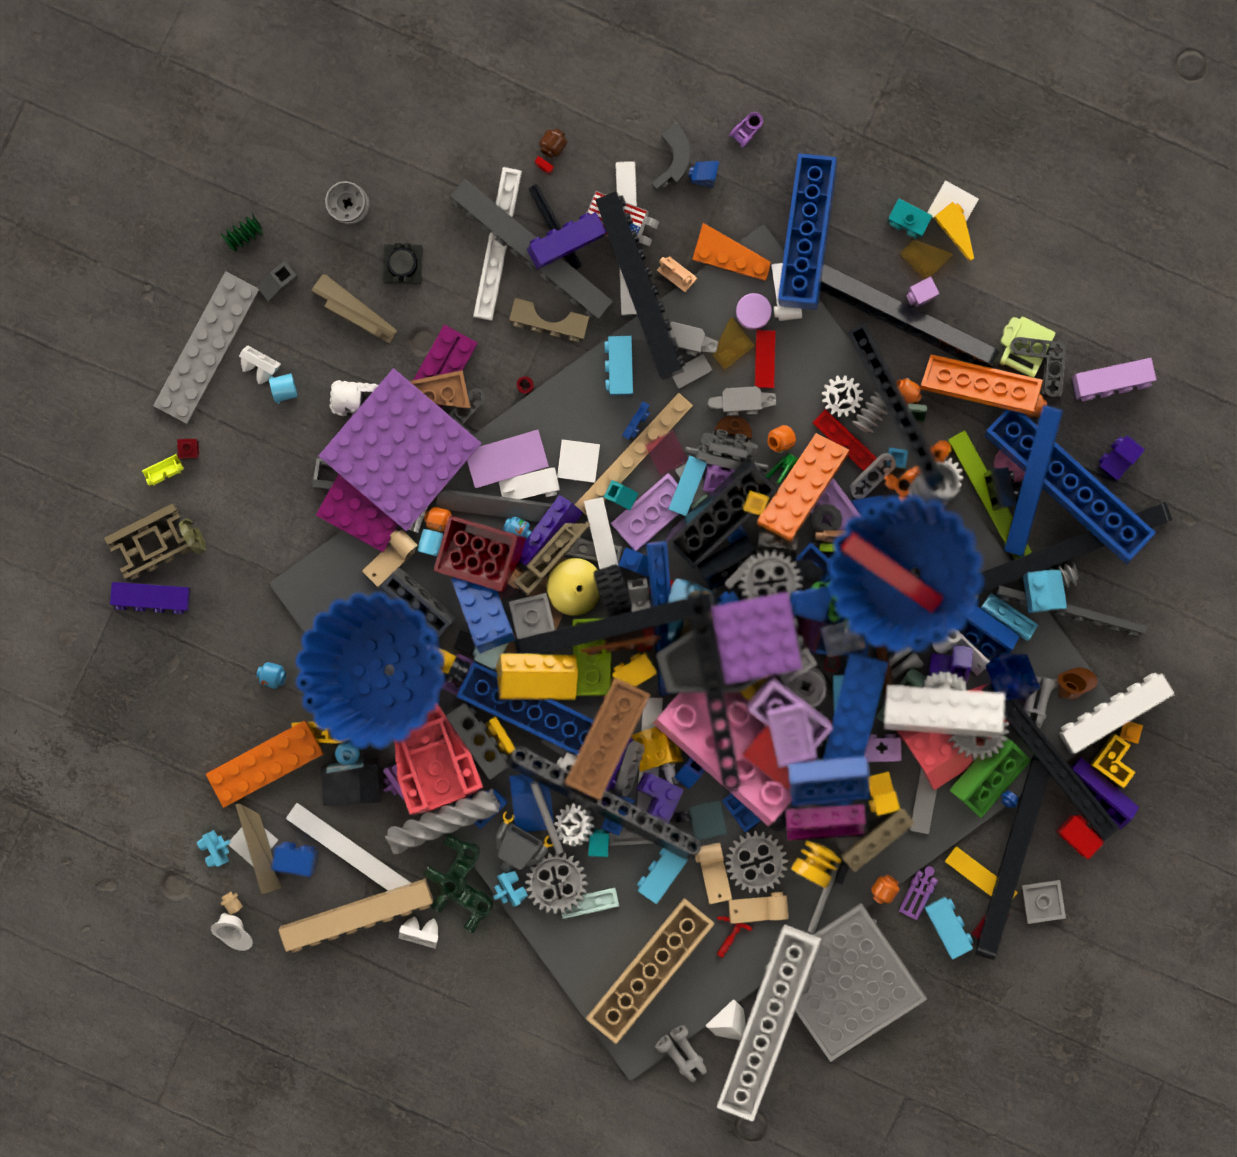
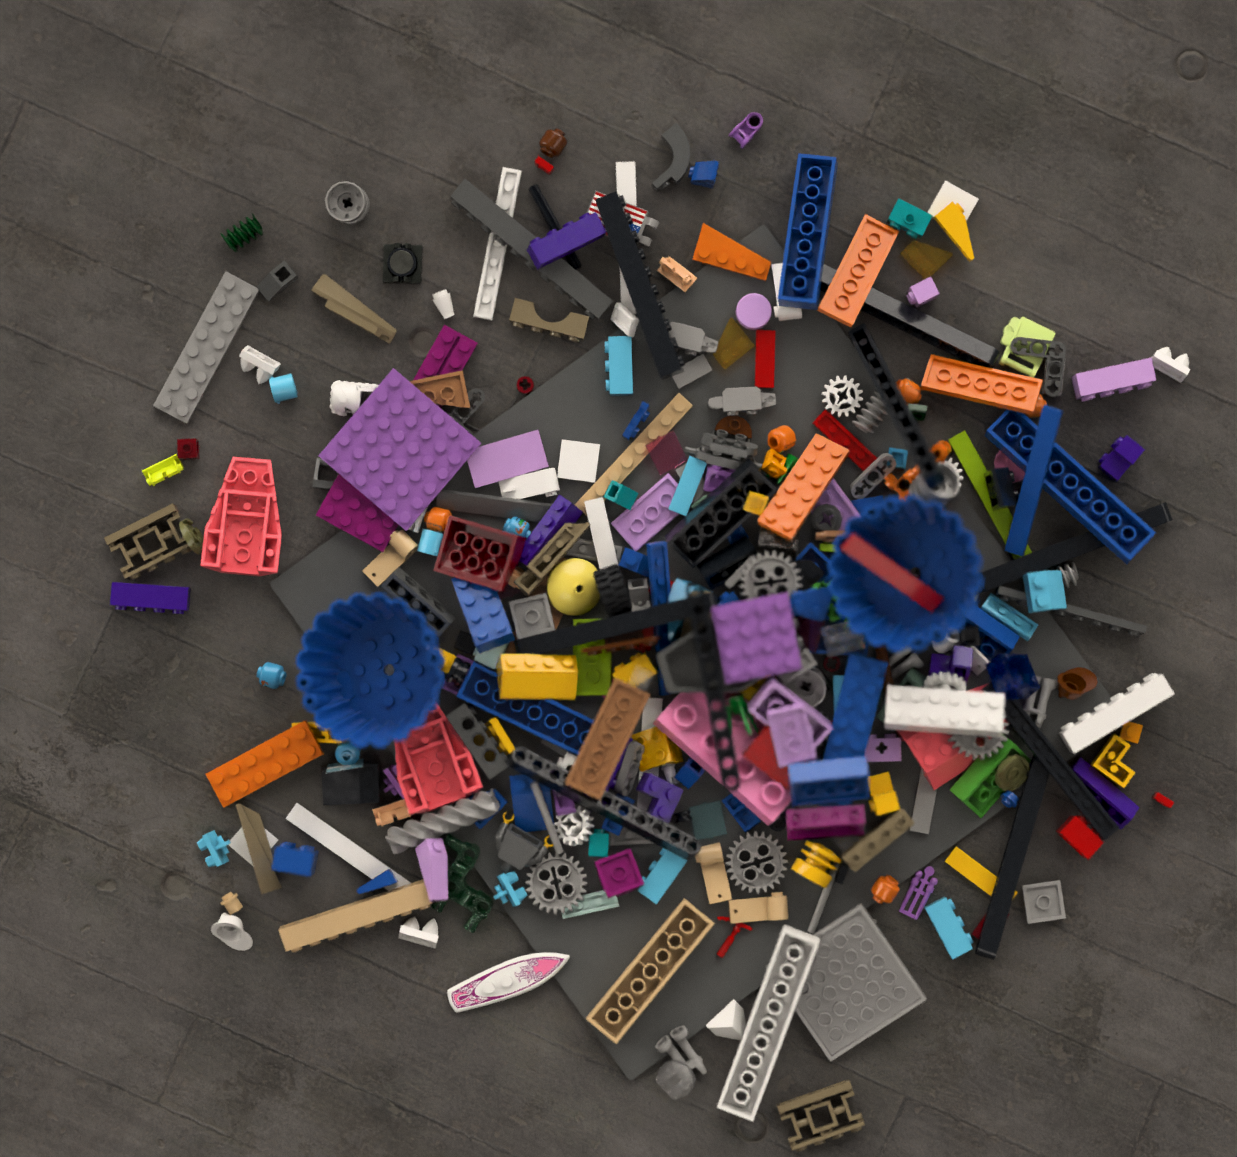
none -> coral wedge [200,457,282,576]
none -> blue slope [357,869,398,894]
none -> light nougat hinge [372,799,413,826]
none -> lavender slope [415,838,448,901]
none -> white cone [432,289,455,319]
none -> white piece [447,952,570,1013]
none -> medium lavender tile [552,785,576,816]
none -> magenta panel [594,848,644,899]
none -> white tile [611,303,639,337]
none -> clear brick [628,665,654,691]
none -> clear tile [656,1060,695,1100]
none -> green plant [726,696,760,735]
none -> light orange bracket [761,448,787,479]
none -> dark tan fence [776,1079,865,1152]
none -> orange plate [817,214,899,328]
none -> black tile [959,625,981,646]
none -> olive tile [995,755,1030,791]
none -> white tile [1151,347,1190,383]
none -> red tile [1152,792,1174,808]

